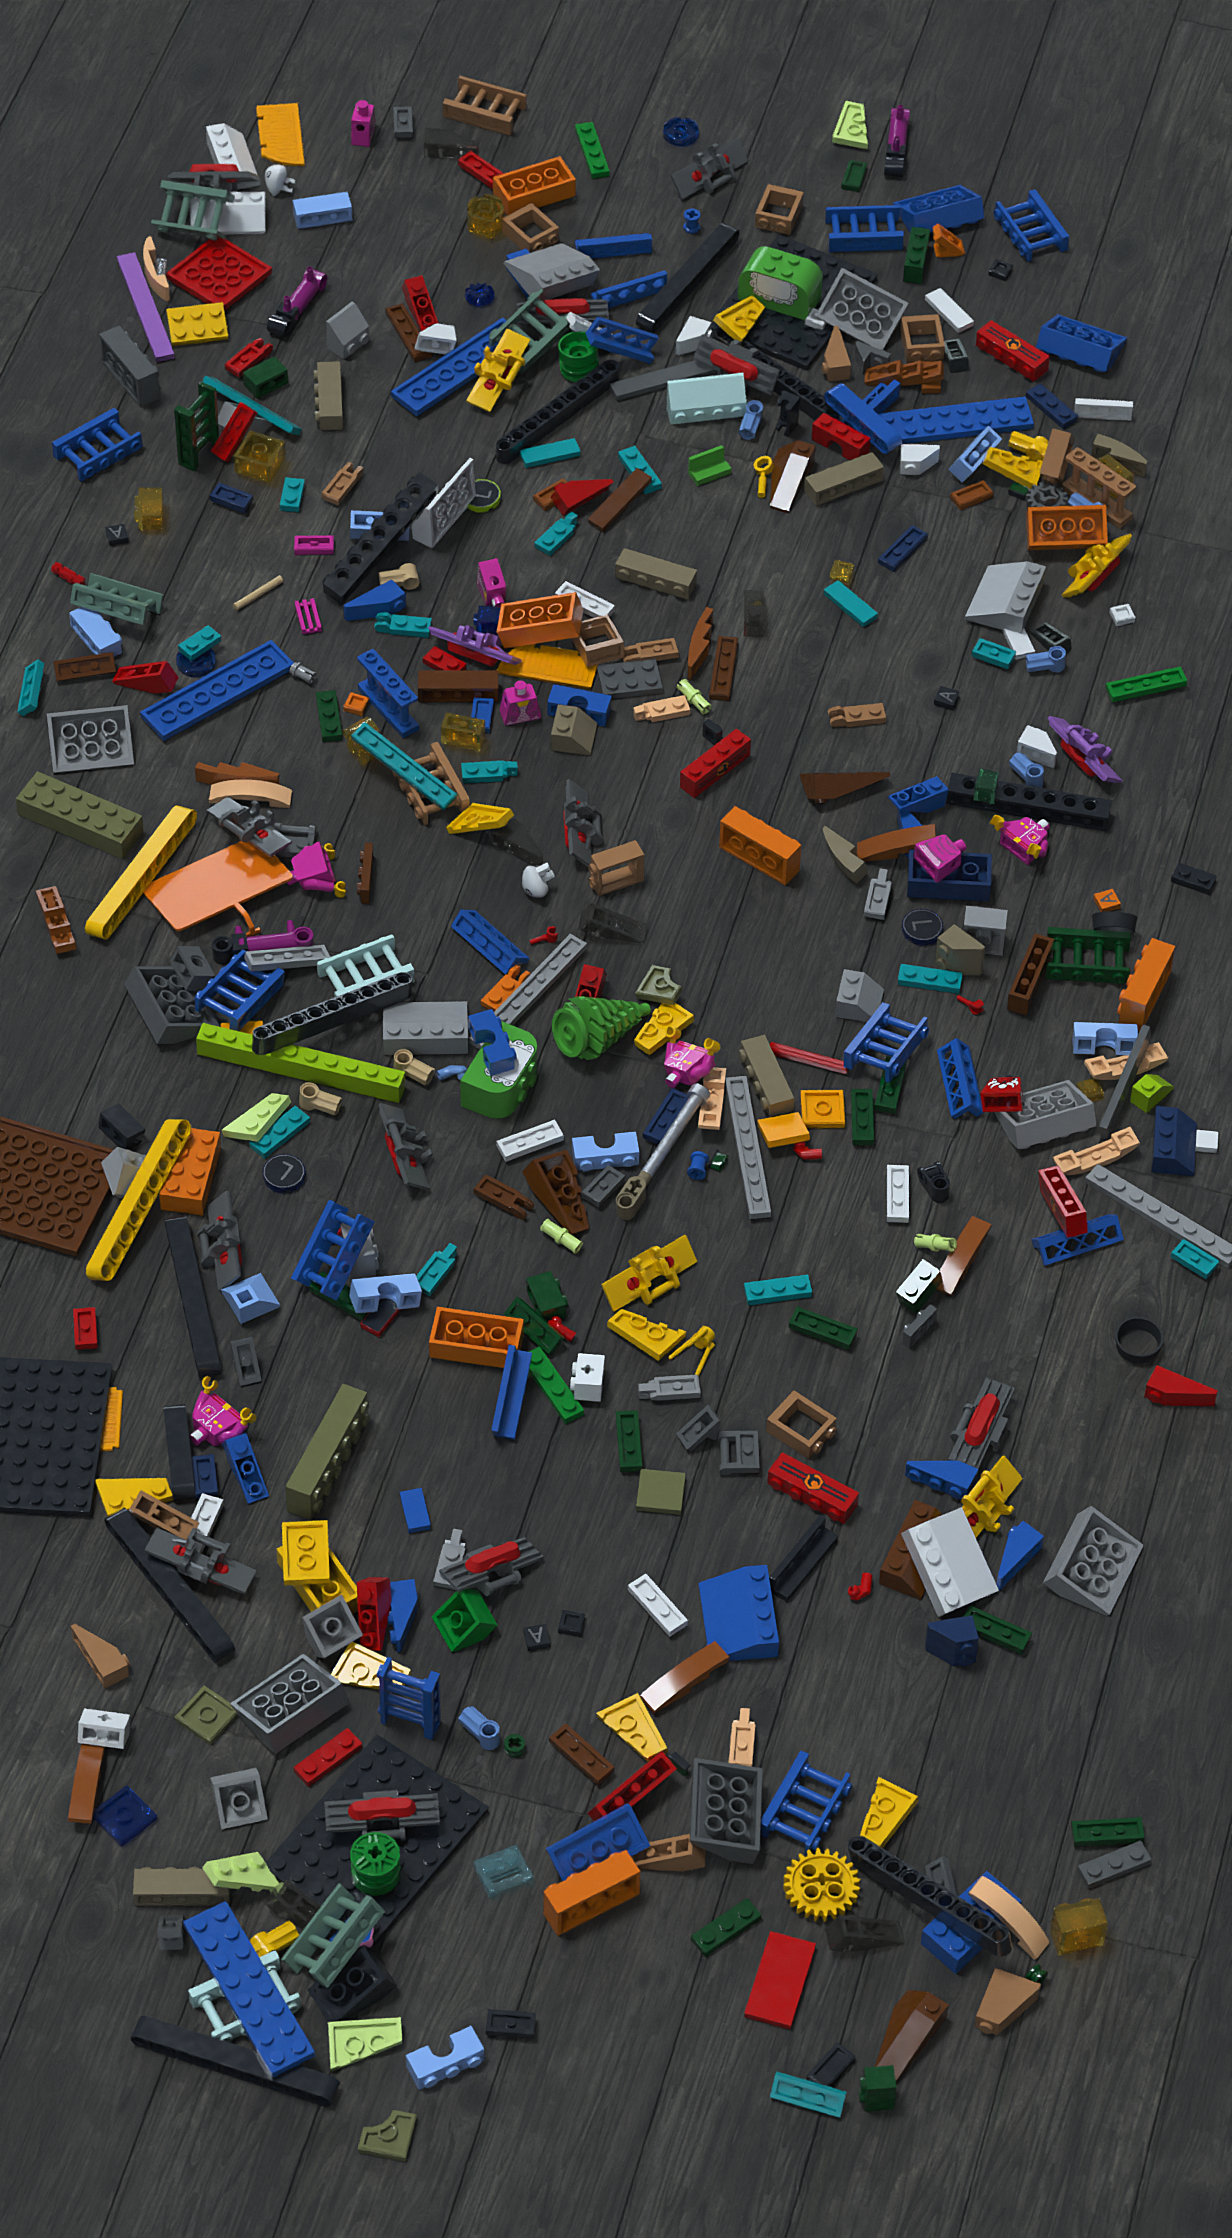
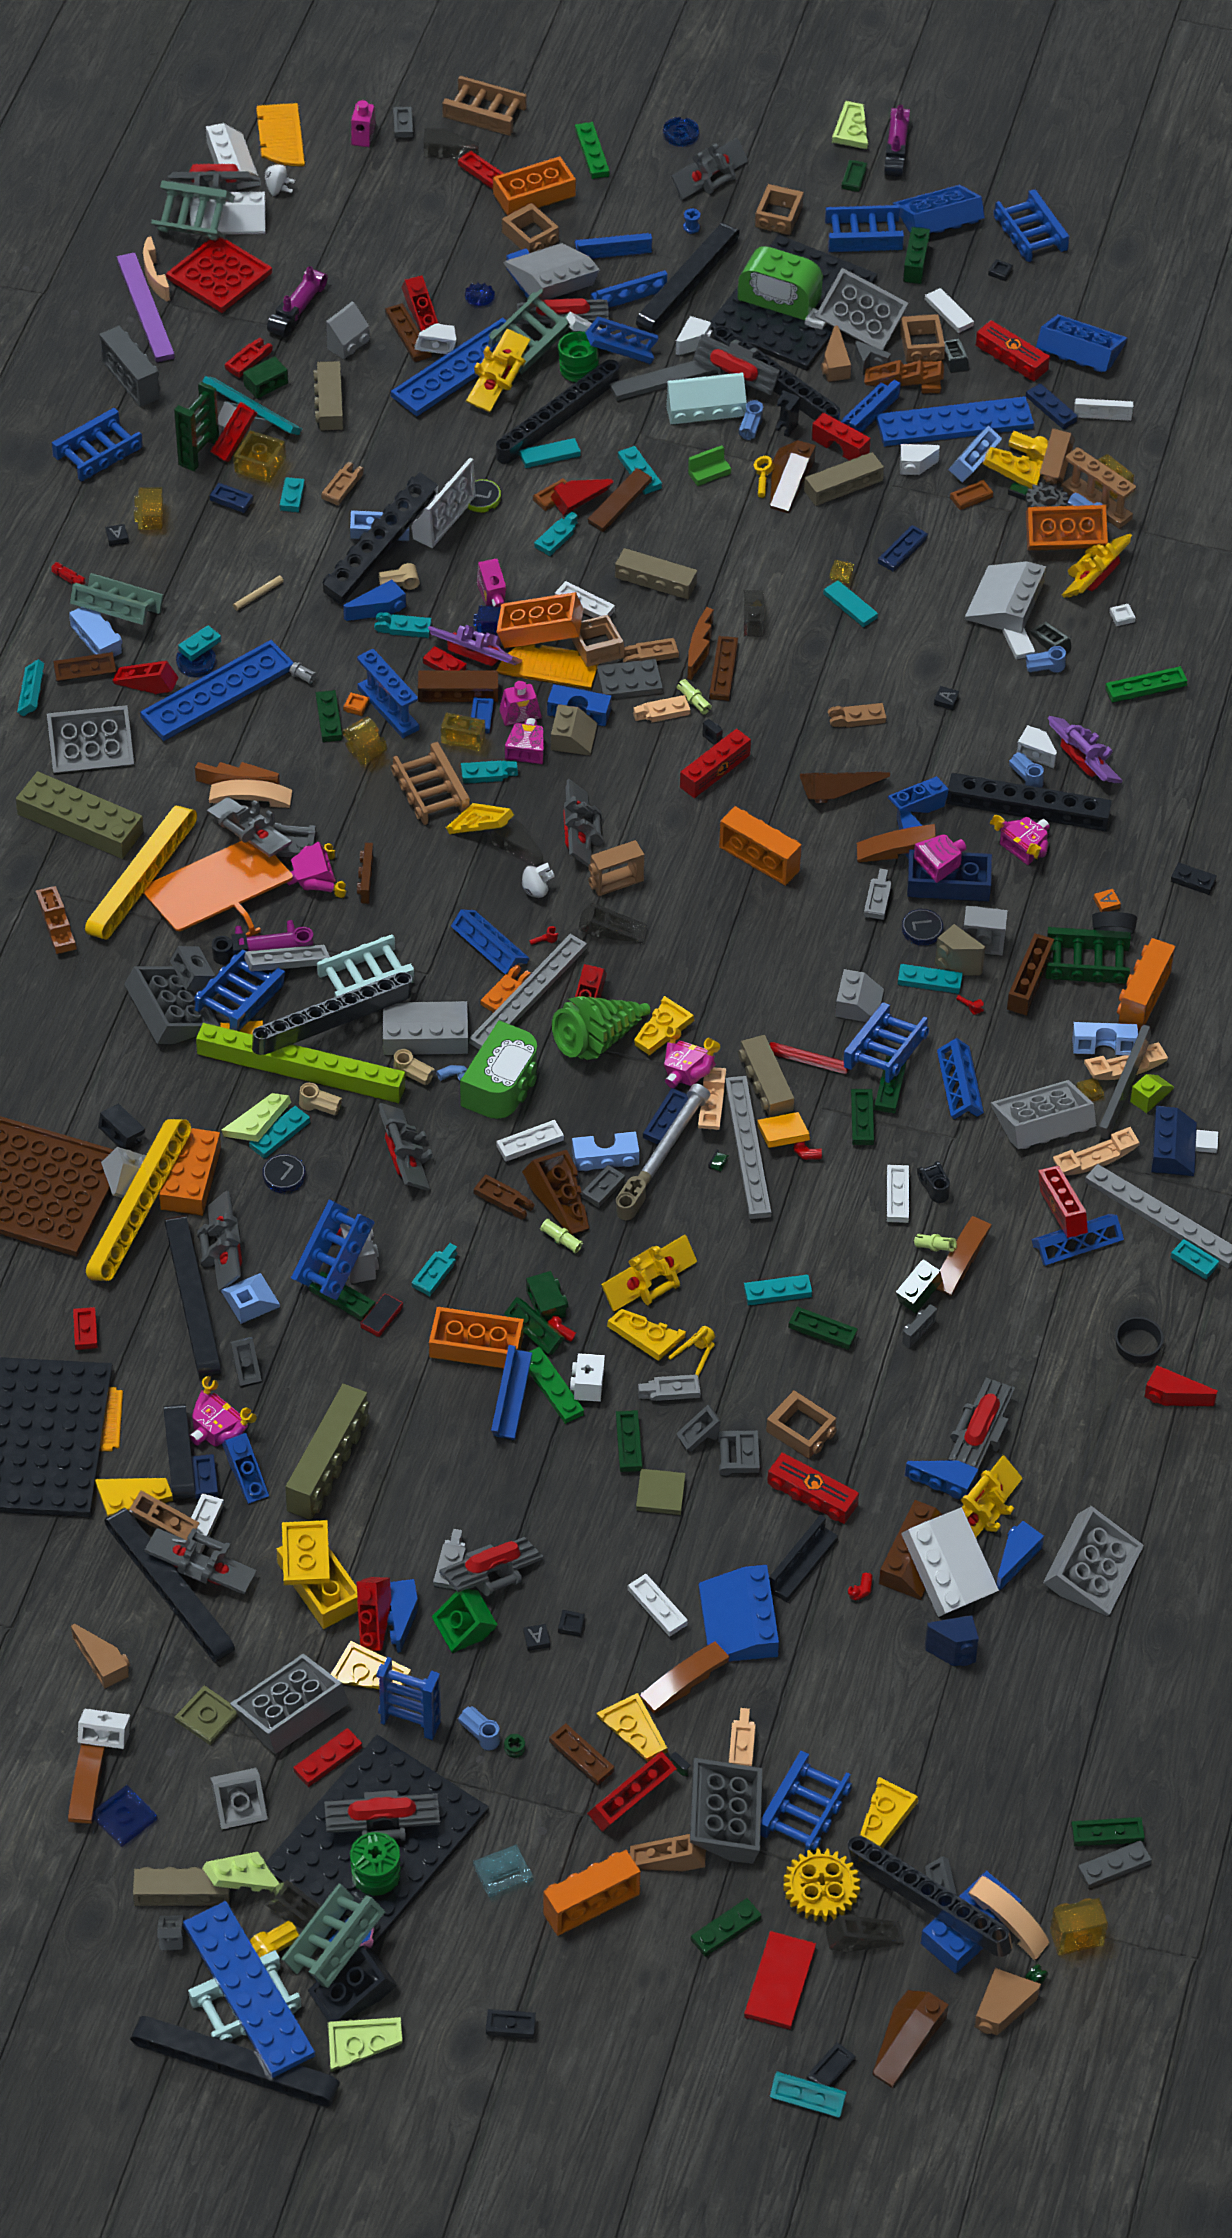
clear slope [154,258,168,277] -> none
yellow plate [166,302,228,346] -> none
light blue brick [293,192,352,229] -> none
dark pink tile [294,535,334,555] -> none
dark pink tile [295,598,322,635] -> none
light grey slope [302,1595,363,1658] -> none
light blue arch [349,1273,422,1313] -> none
teal tile [351,722,457,811] -> none
olive tile [358,2110,417,2162] -> none
blue tile [399,1488,431,1533] -> none
light blue arch [406,2026,484,2090] -> none
clear yellow brick [467,194,504,239] -> none
blue arch [468,1009,517,1076] -> none
blue plate [545,1803,651,1882] -> none
olive tile [635,965,682,1005] -> none
blue bush [687,1151,709,1180] -> none
yellow wing [713,295,765,342] -> none
light orange tile [800,1090,845,1129] -> none
dark tan slope [822,826,868,884] -> none
blue beam [824,383,902,454] -> none
dark green brick [858,2065,896,2111] -> none
orange slope [932,223,965,258] -> none
dark green plate [964,1605,1032,1654] -> none
teal plate [972,638,1016,669] -> none
clear green brick [974,769,999,803] -> none
red torso [980,1075,1023,1112] -> none
dark tan slope [1092,434,1147,477] -> none
none -> dark pink torso [505,718,543,764]

